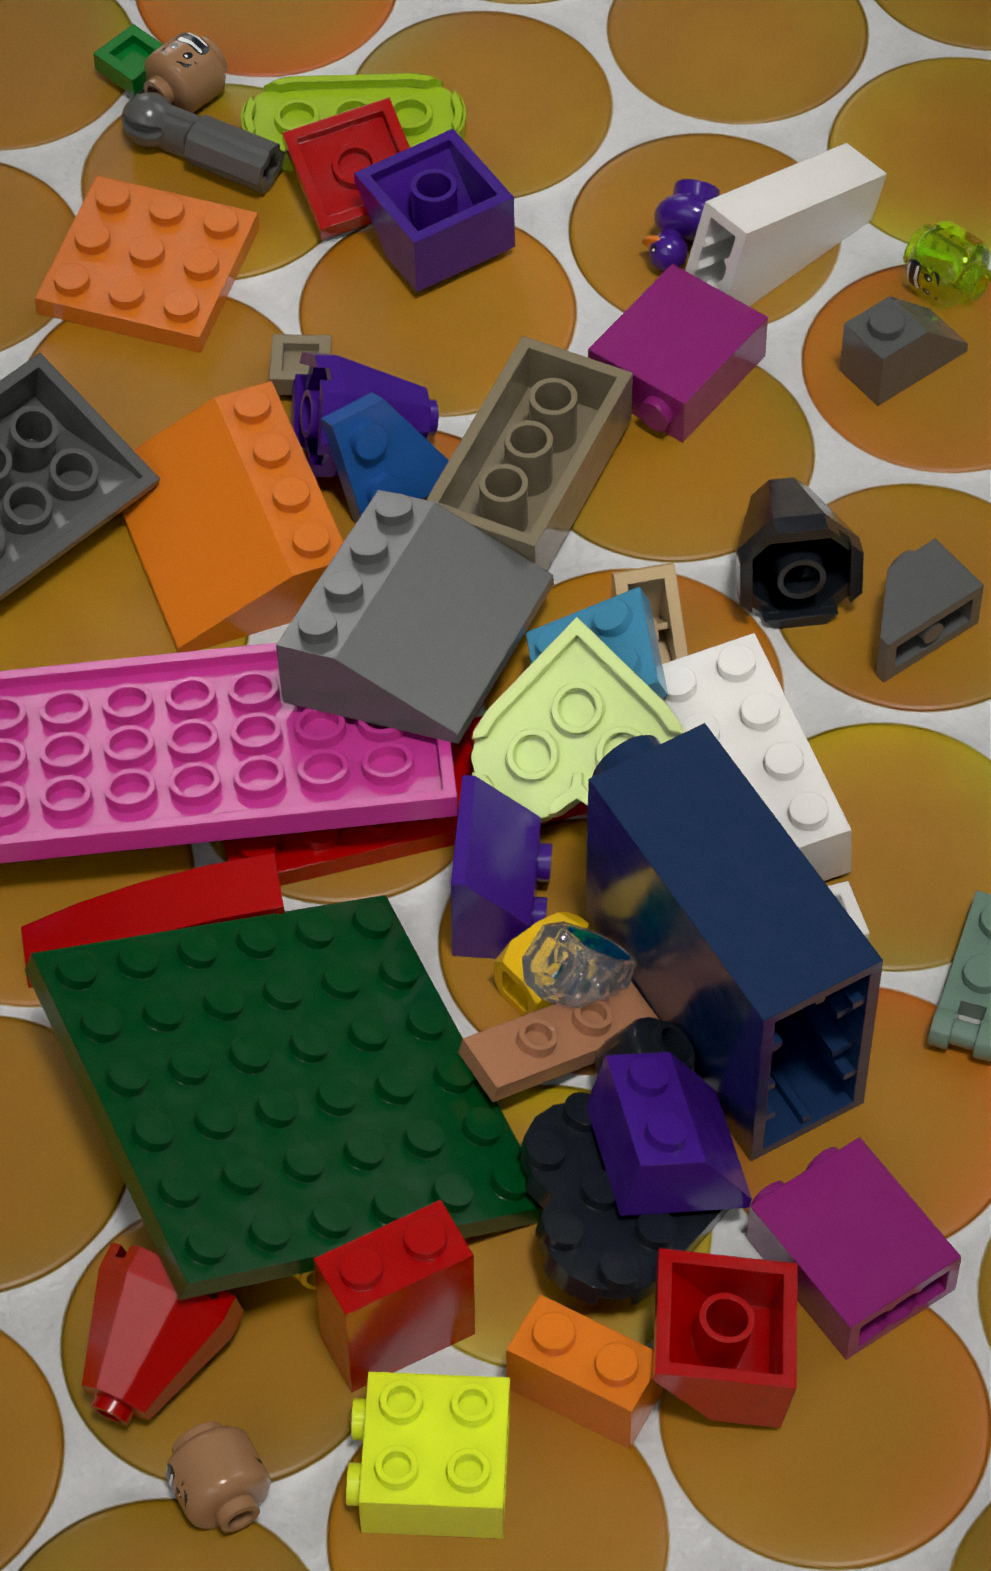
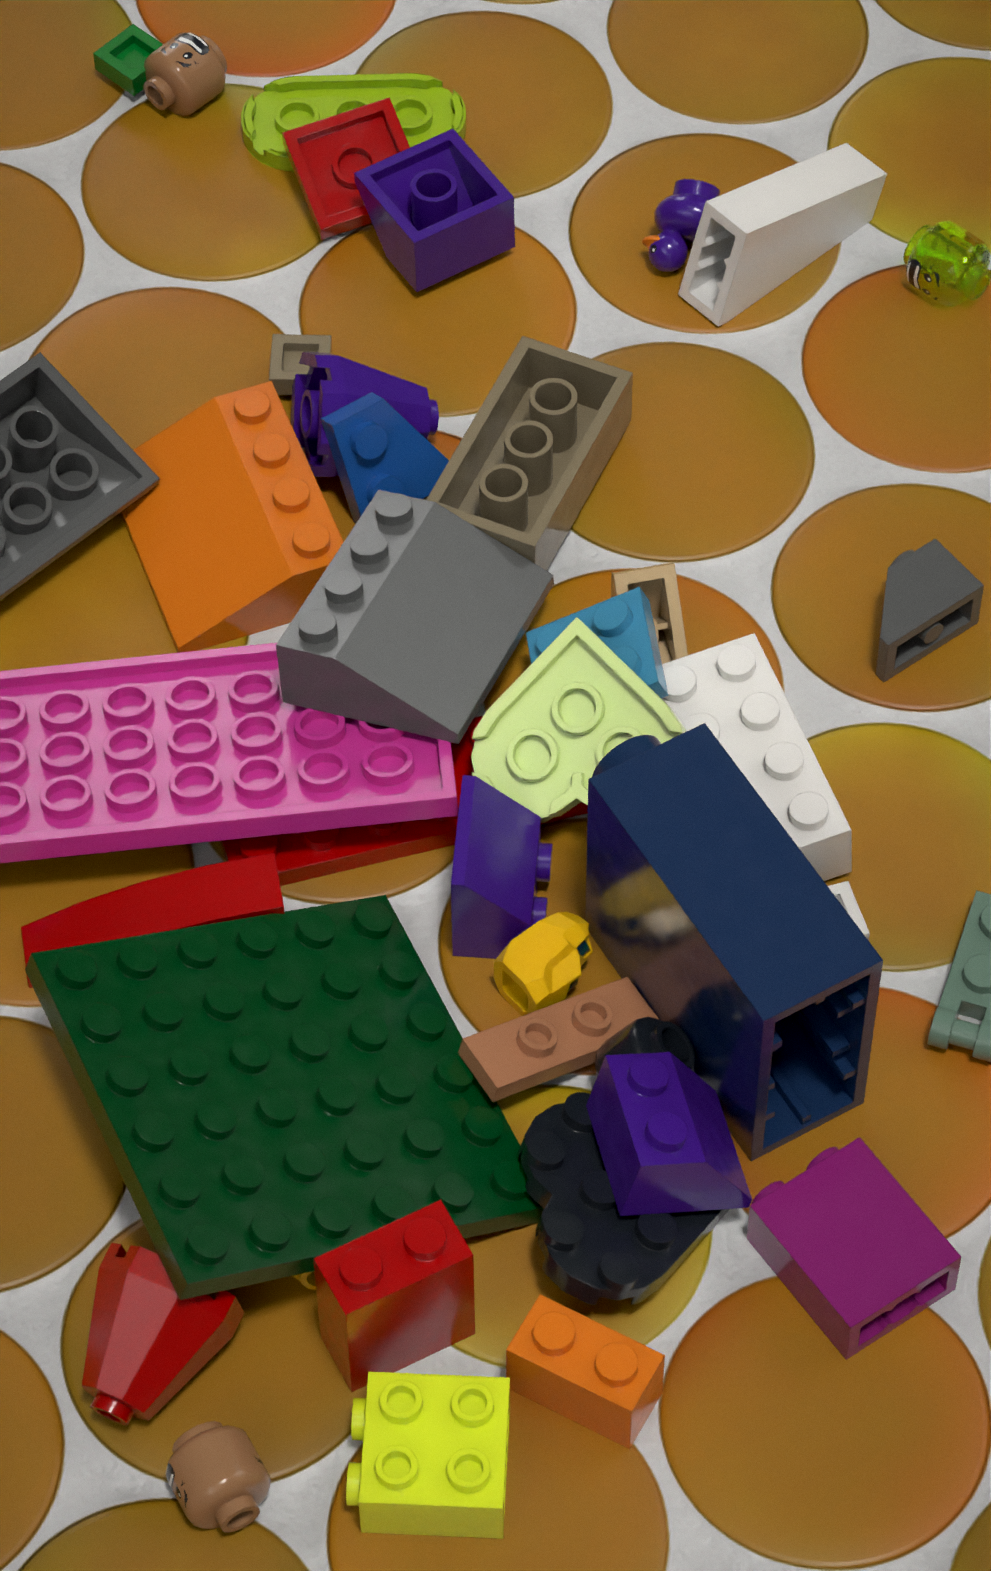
orange plate [35,175,259,353] -> none
dark grey piece [122,92,284,193] -> none
clear rock [522,921,637,1008] -> none
magenta brick [588,264,768,443] -> none
red slope [653,1248,798,1428] -> none
black cone [736,477,864,629] -> none
dark grey slope [840,296,968,406] -> none

